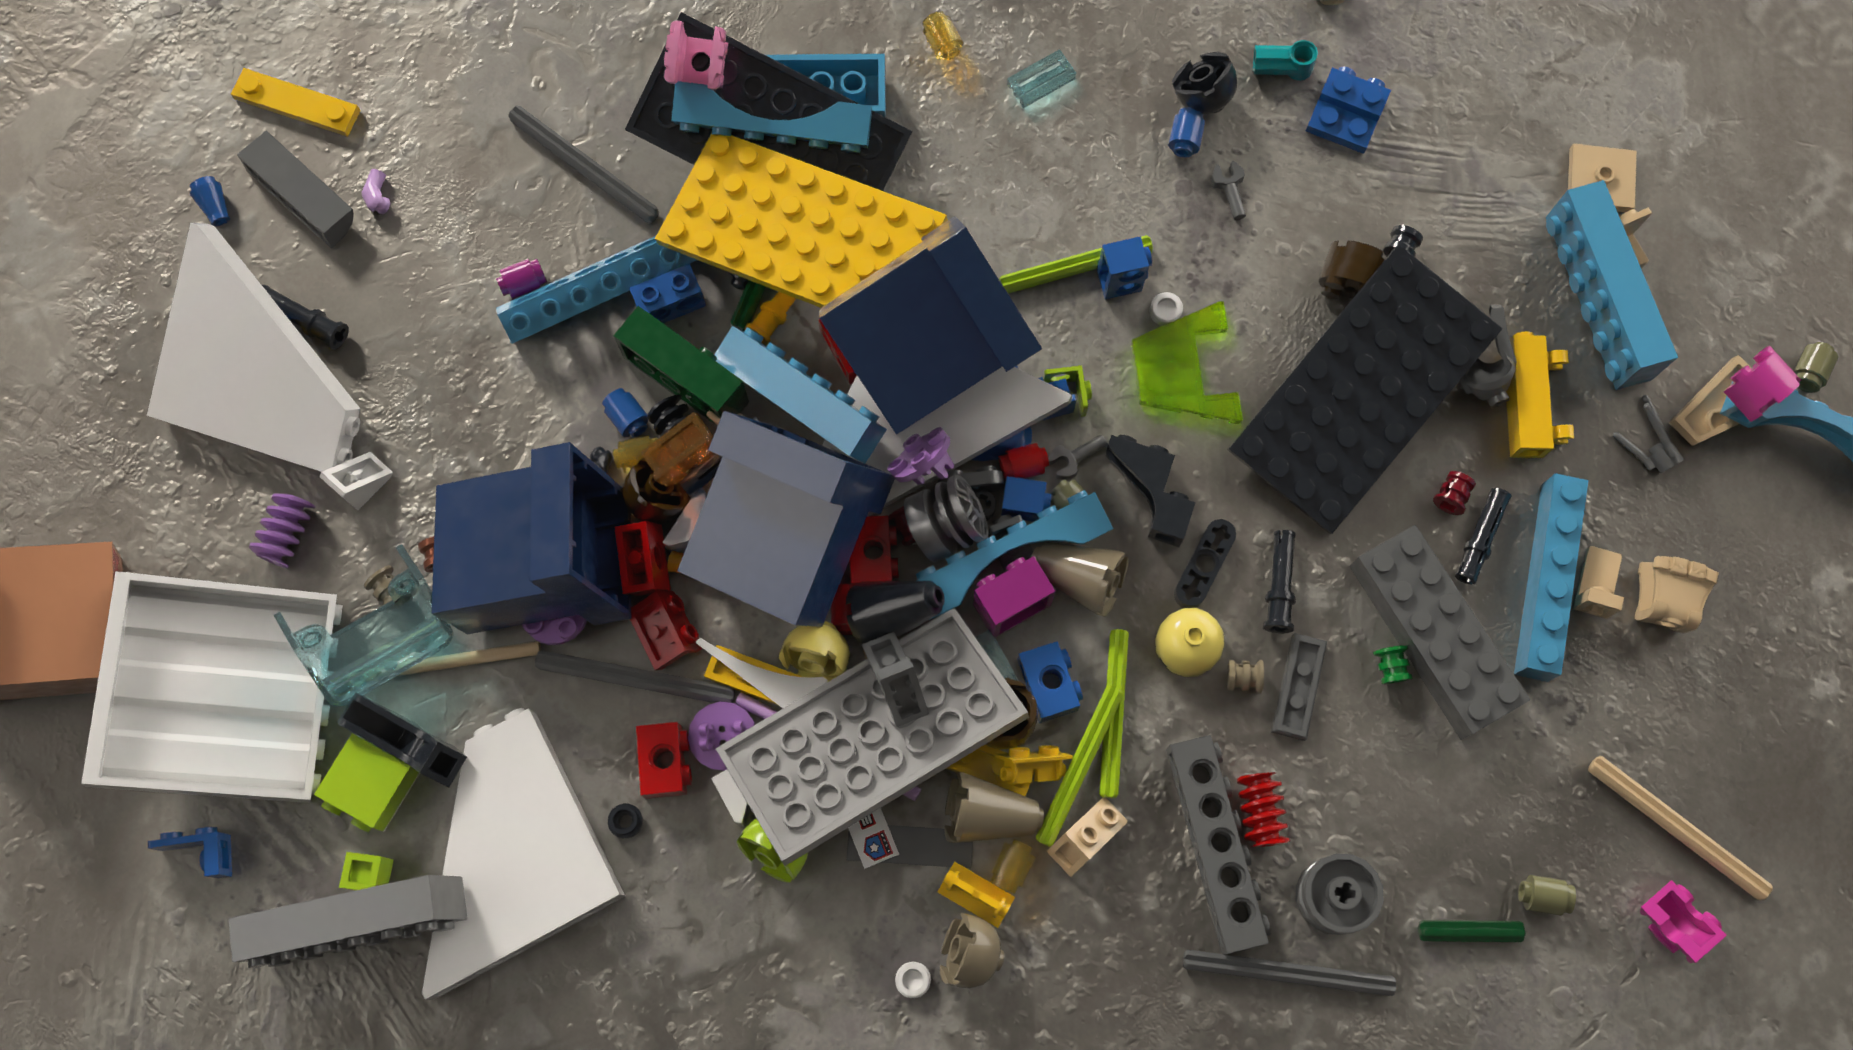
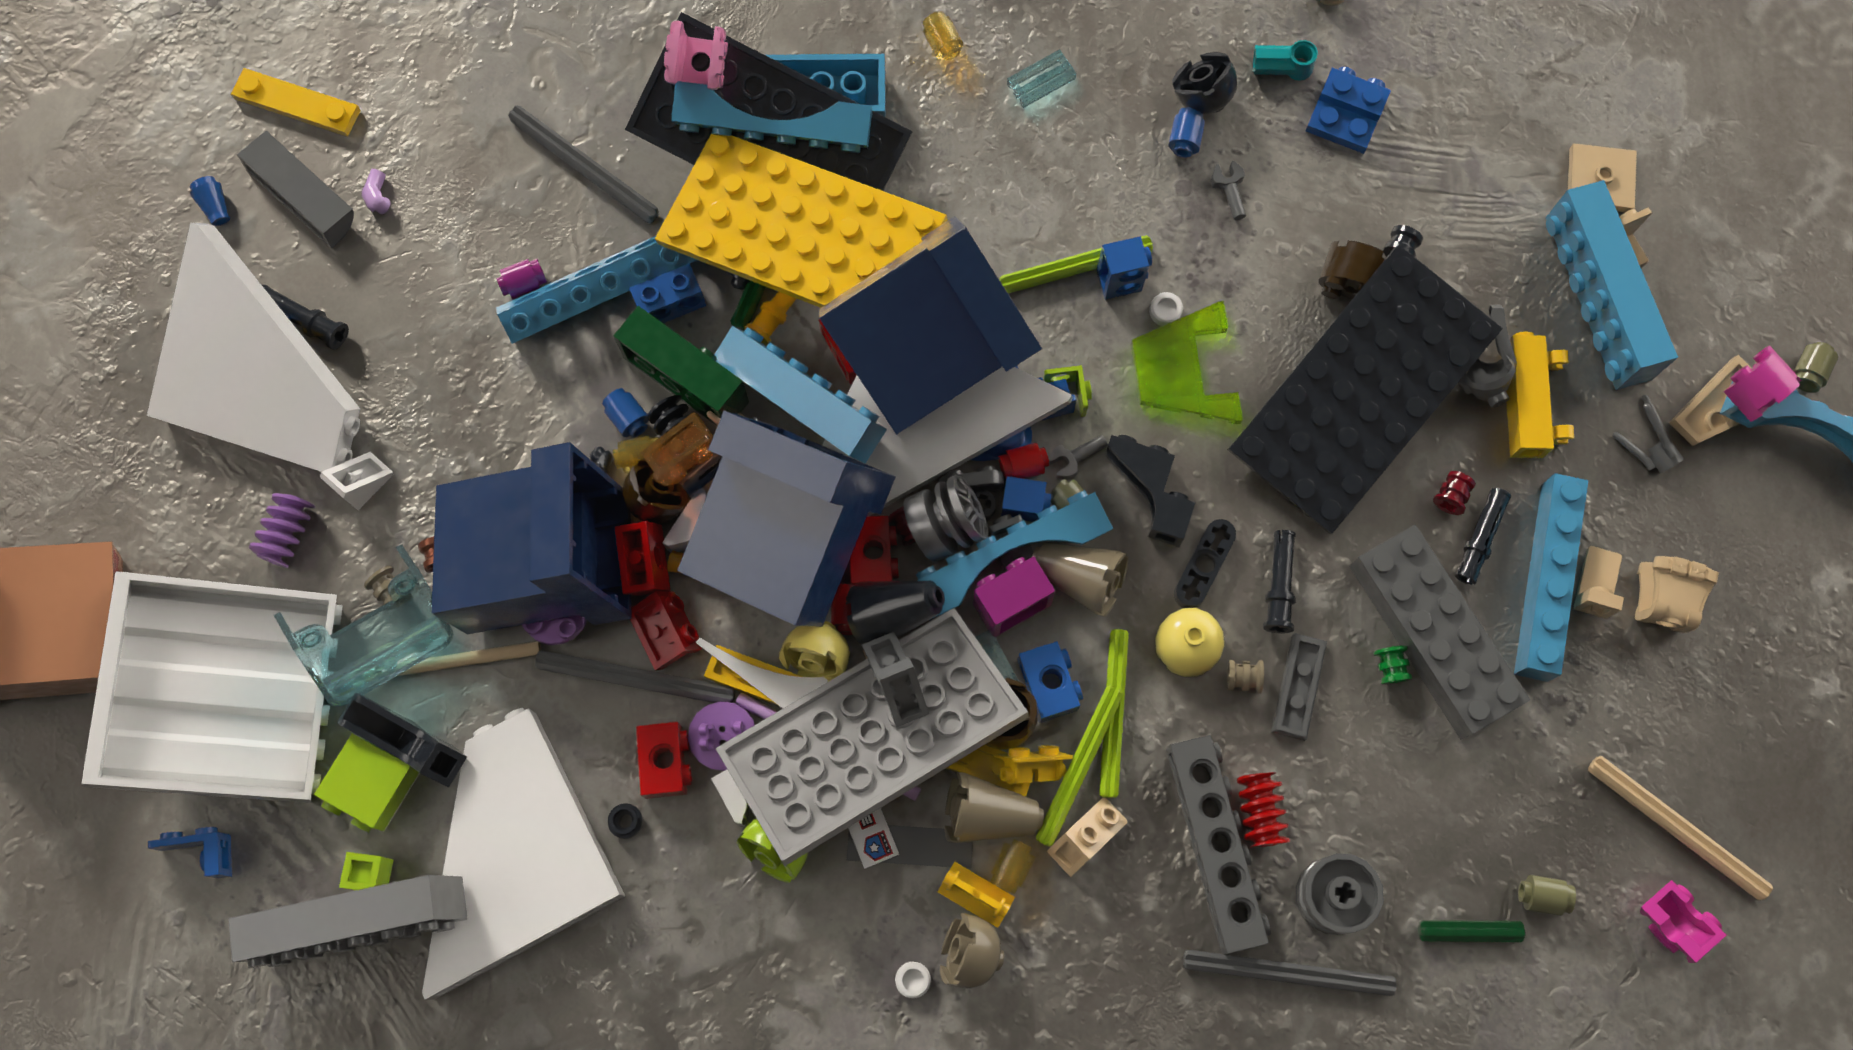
medium lavender plate [887,427,954,485] -> none

